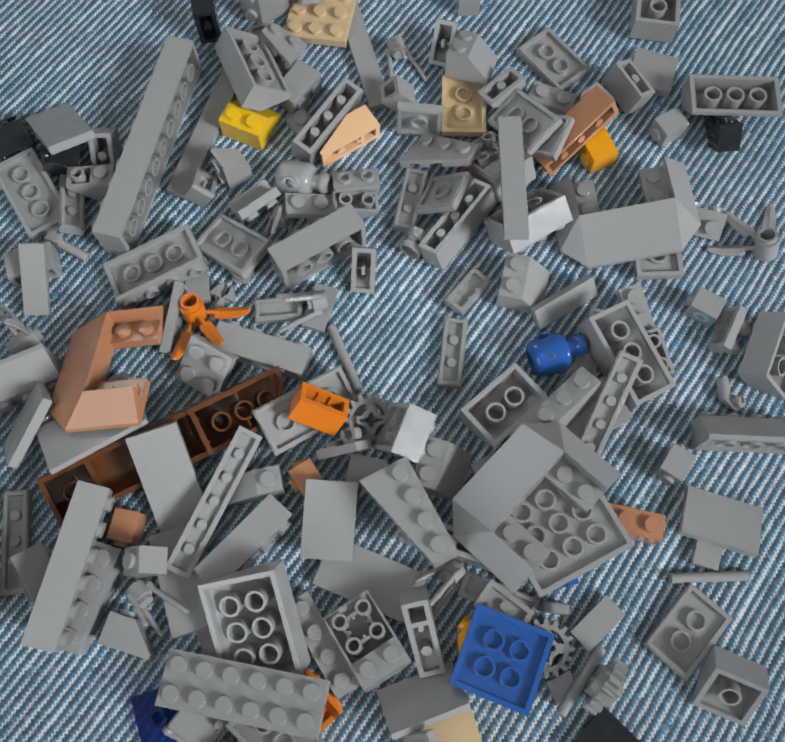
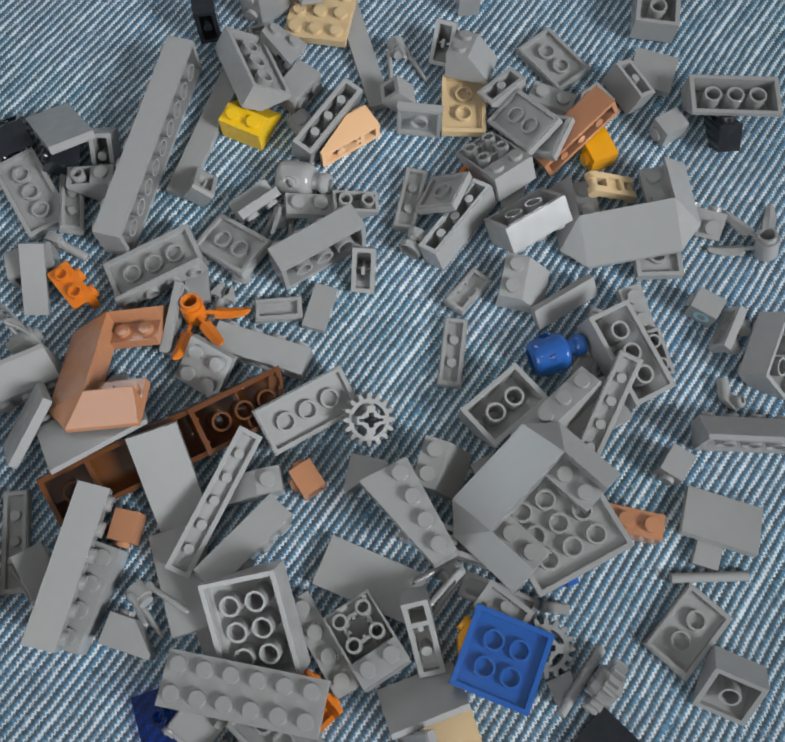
light grey slope [122,545,168,579] -> none
light grey slope [210,148,253,191] -> none
light grey plant [275,290,328,333] -> none
orange brick [288,381,350,436] -> none
light grey tile [300,479,358,562] -> none
light grey plate [316,427,372,460] -> none
light grey bar [327,324,363,392] -> none
light grey bracket [332,168,380,194] -> none
light grey slope [373,402,437,463] -> none
light grey wing [399,133,481,168] -> none
light grey tile [497,116,529,240] -> none
light grey tile [569,595,625,652] -> none
none -> orange bracket [47,261,102,311]
none -> tan plate [584,171,638,204]

